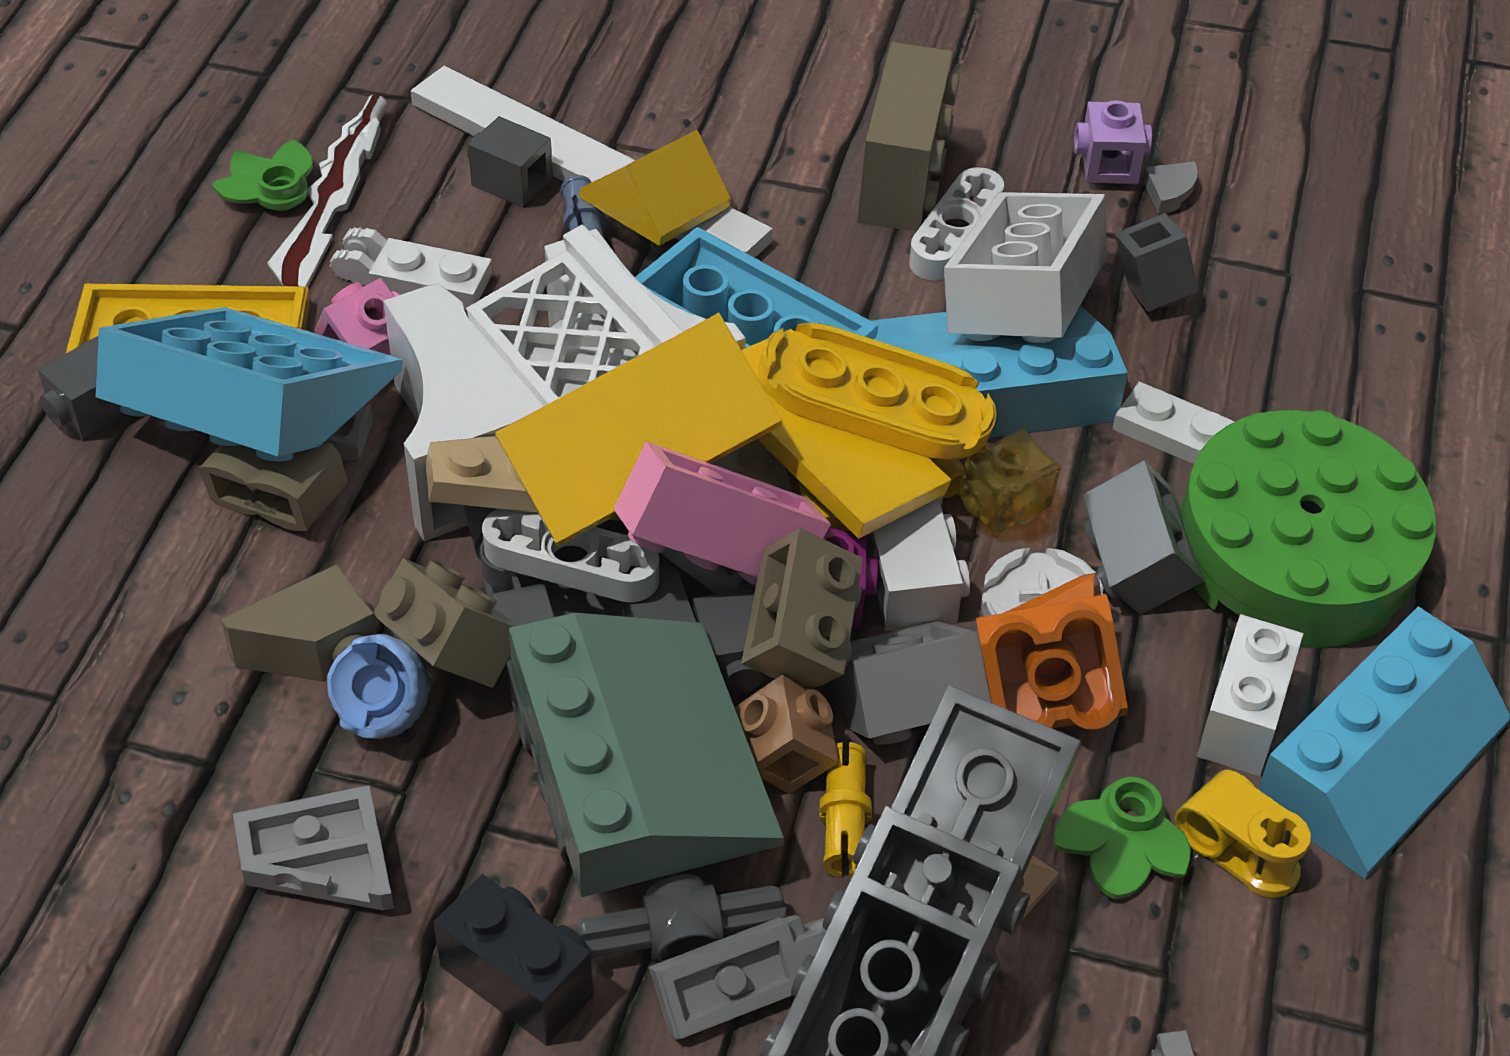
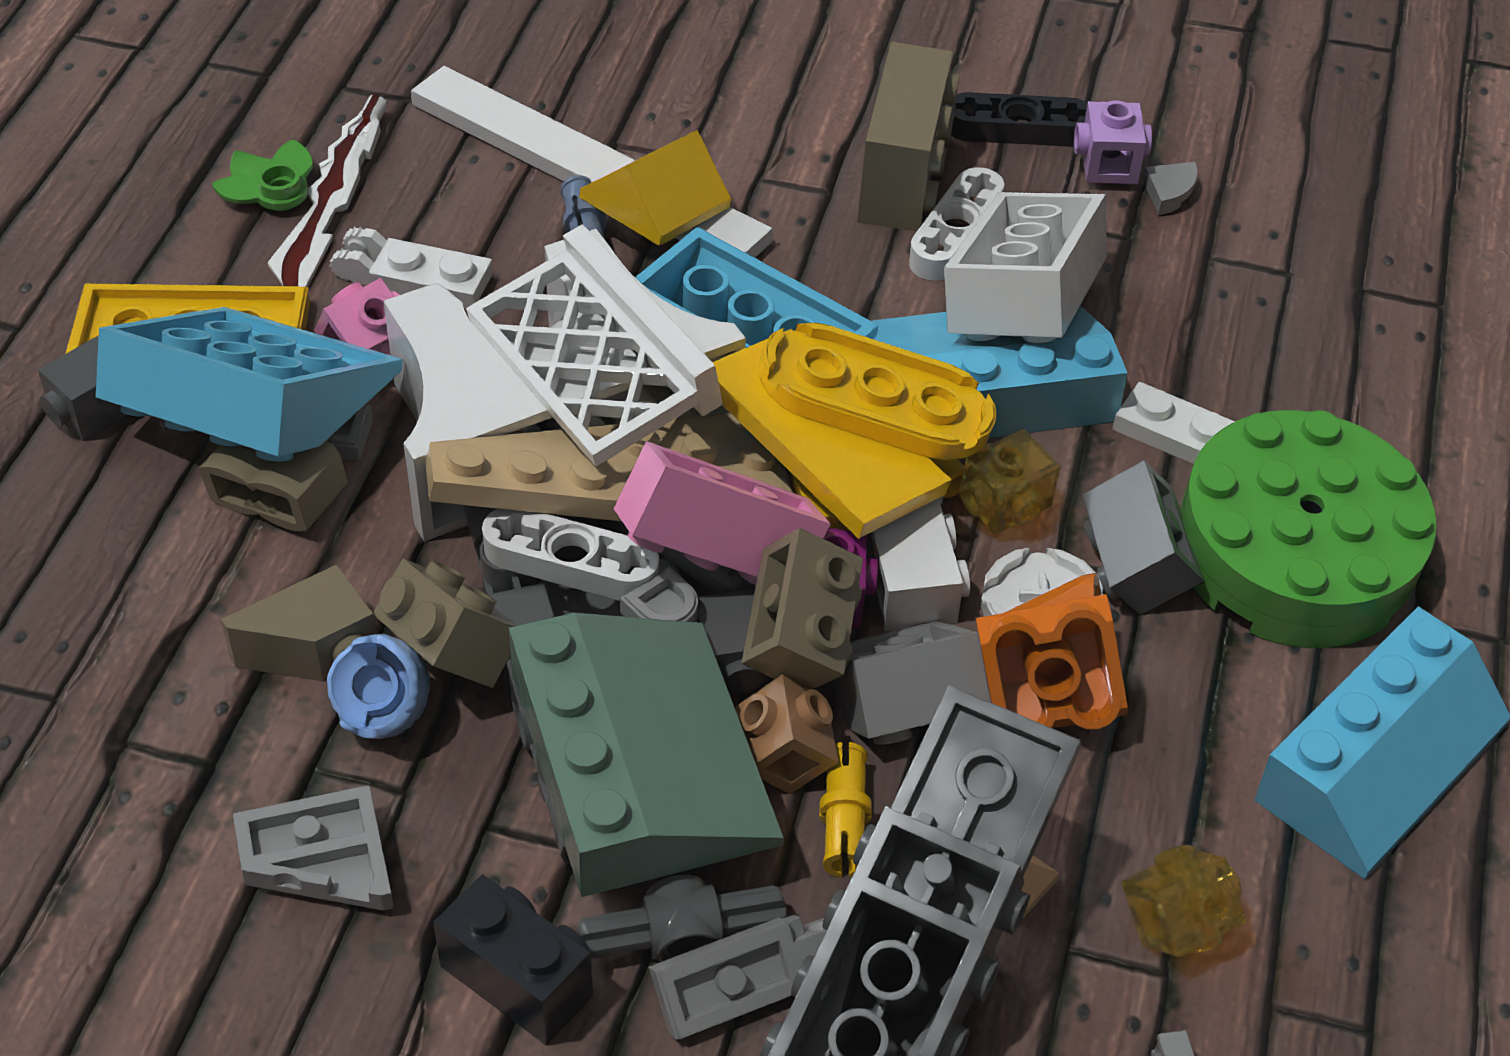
dark grey brick [467,116,553,208] -> none
yellow tile [495,313,782,547] -> none
bright green plate [1054,777,1190,899] -> none
dark grey brick [1115,213,1199,312] -> none
yellow piece [1174,770,1311,898] -> none
white brick [1196,614,1303,777] -> none
none -> light grey tile [620,566,698,622]
none -> black beam [947,92,1088,147]
none -> clear yellow brick [1121,845,1247,957]

